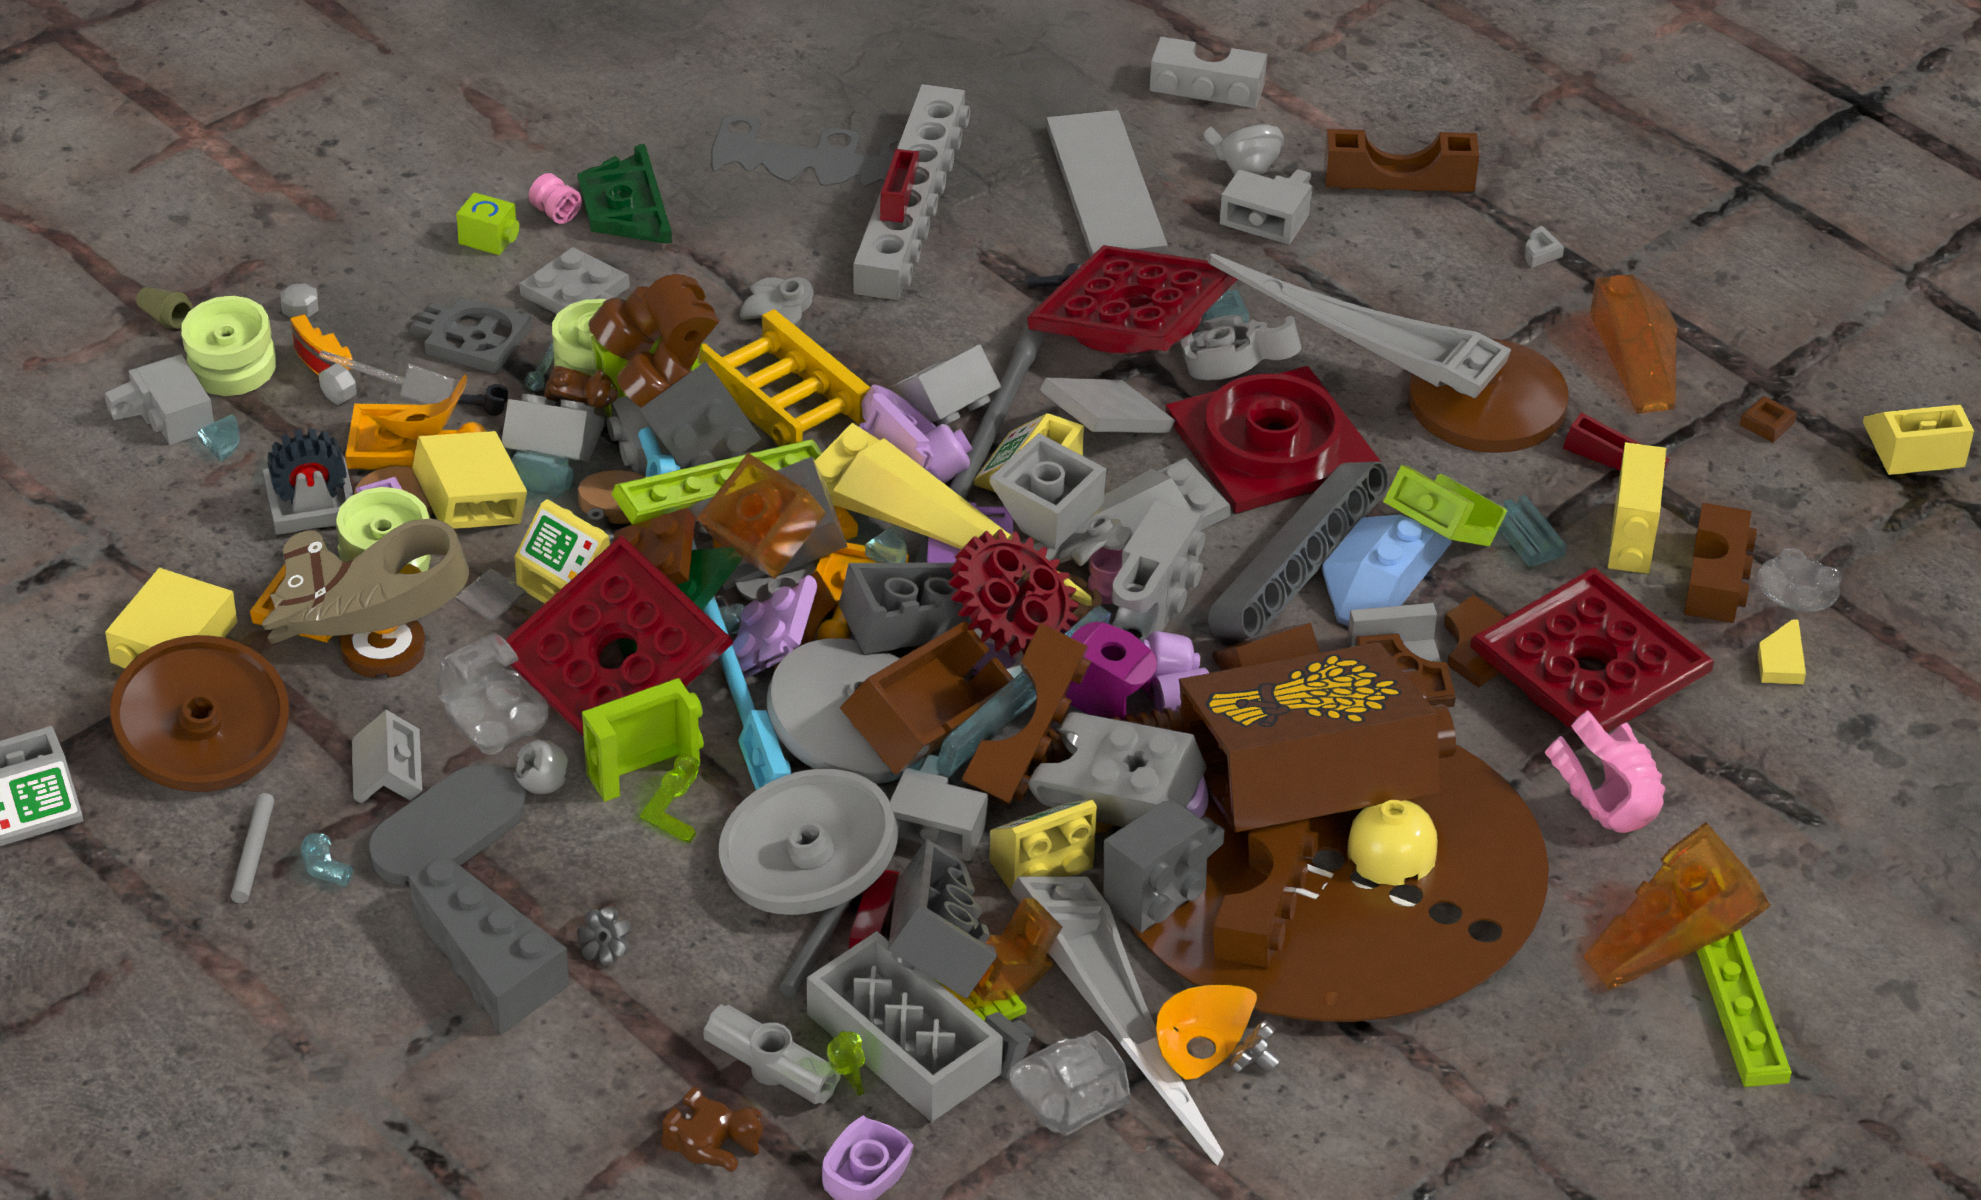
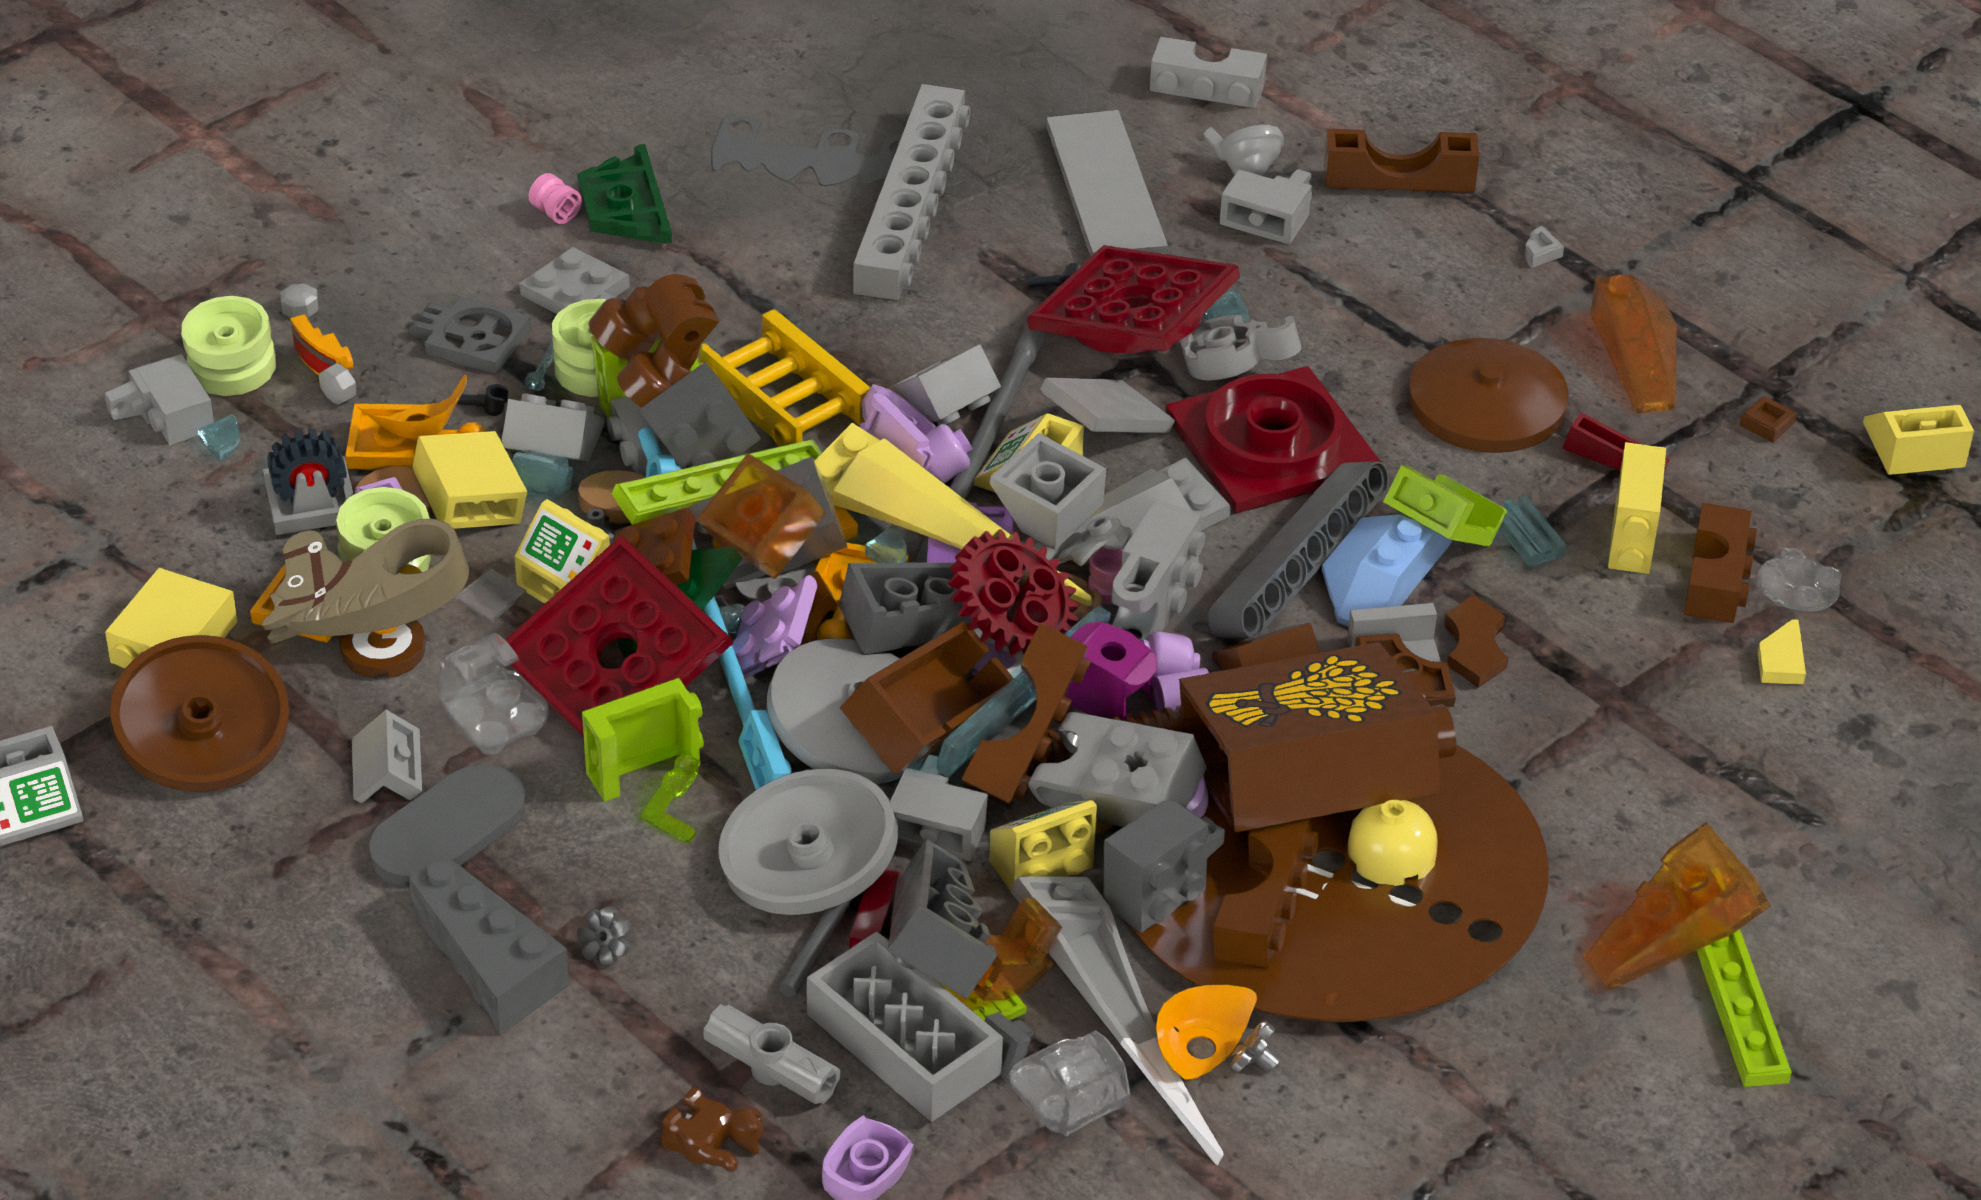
olive cone [136,287,193,330] -> none
light grey bar [231,793,275,903] -> none
clear light blue arm [301,833,353,887] -> none
clear piece [319,351,454,405] -> none
lime brick [456,192,519,255] -> none
light grey piece [514,739,569,795] -> none
reddish brown animal [543,366,618,408] -> none
light grey plate [740,277,814,325] -> none
clear neon green piece [827,1031,865,1096] -> none
dark red piece [880,149,919,223] -> none
light grey plate [1208,254,1511,398] -> none
dark red piece [1470,567,1714,734] -> none
bright pink hair [1545,710,1666,833] -> none

